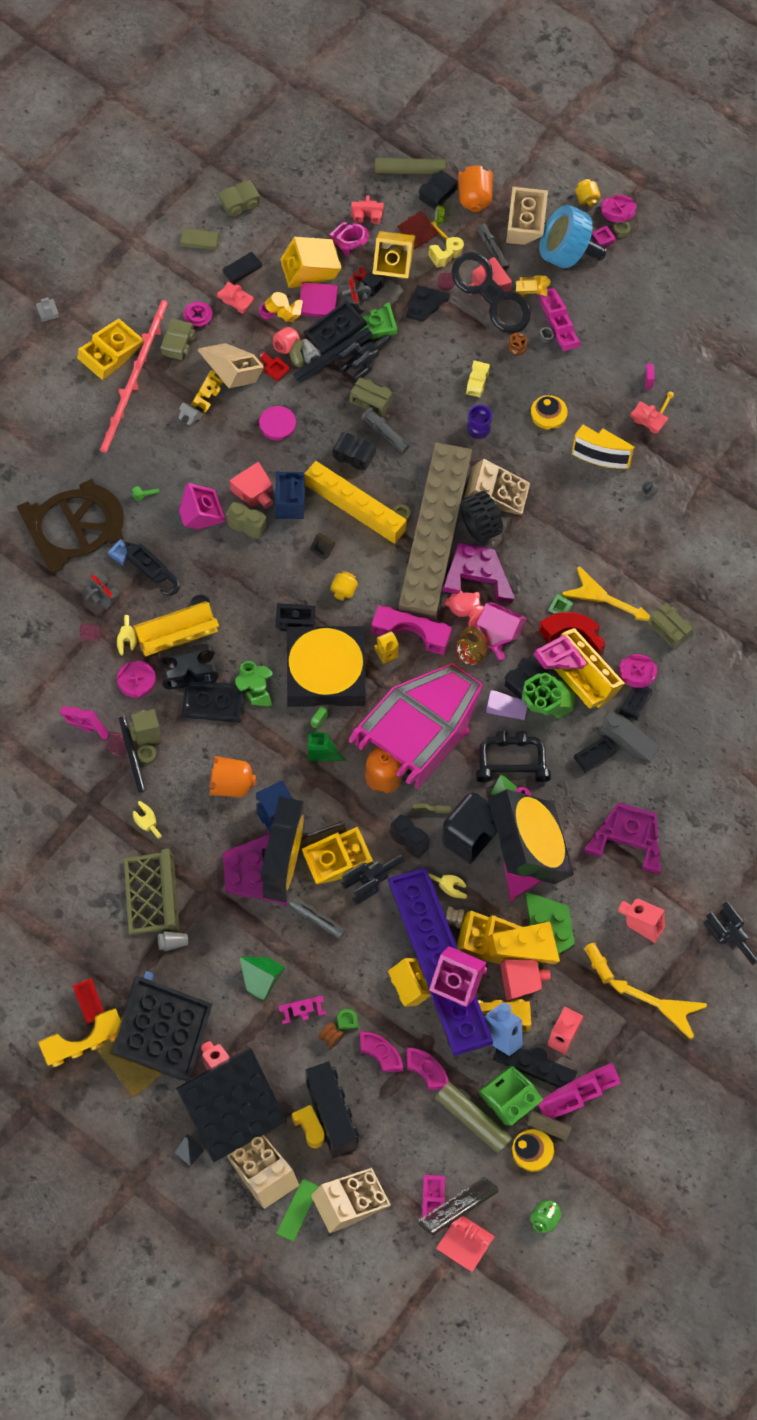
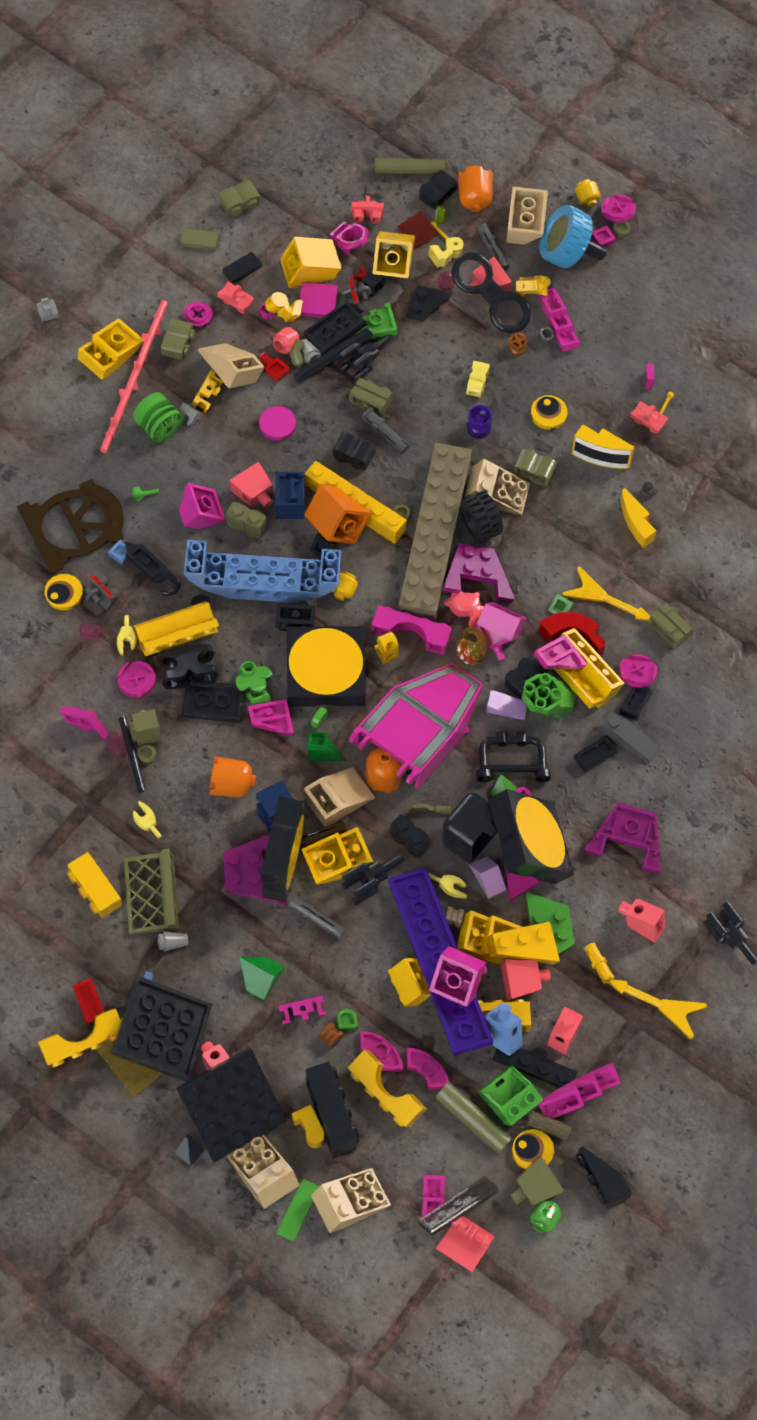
none -> tile [45,574,83,610]
none -> yellow brick [67,852,122,918]
none -> bright green wheel [133,392,183,442]
none -> medium blue slope [184,540,341,603]
none -> dark pink wing [248,699,294,736]
none -> tan slope [303,767,375,827]
none -> orange slope [304,484,372,544]
none -> yellow arch [347,1050,427,1127]
none -> lavender slope [469,856,506,899]
none -> olive torso [510,1157,564,1205]
none -> olive brick [513,449,557,487]
none -> black slope [577,1146,632,1209]
none -> yellow slope [620,488,656,548]

